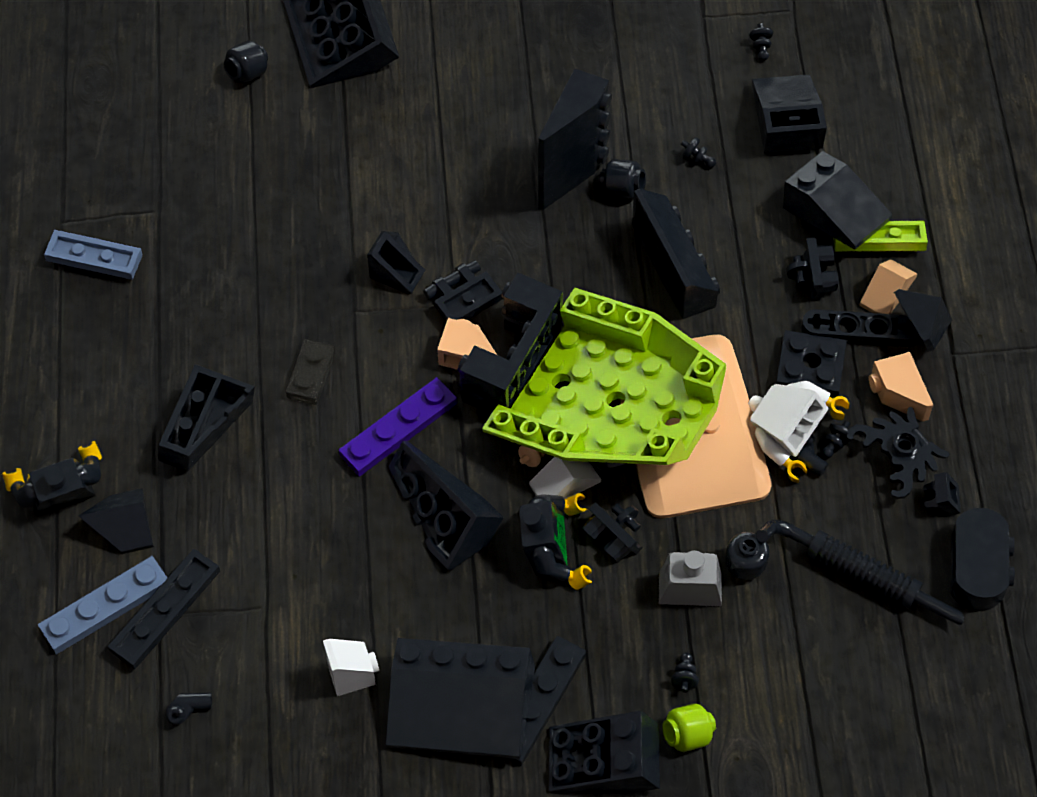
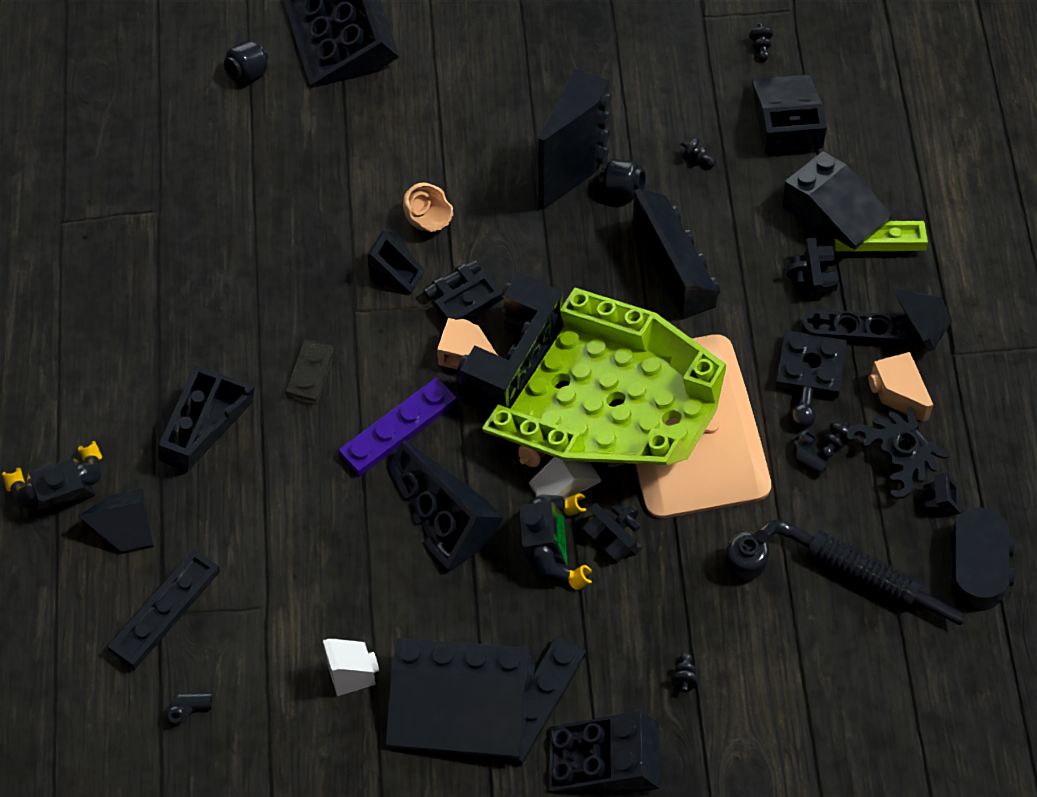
sand blue plate [38,556,167,655] -> none
sand blue plate [44,230,143,280] -> none
light grey torso [659,550,722,606] -> none
lime head [663,704,716,752] -> none
white torso [748,381,849,483] -> none
light nougat slope [859,259,917,314] -> none
none -> light nougat hair [403,183,453,232]

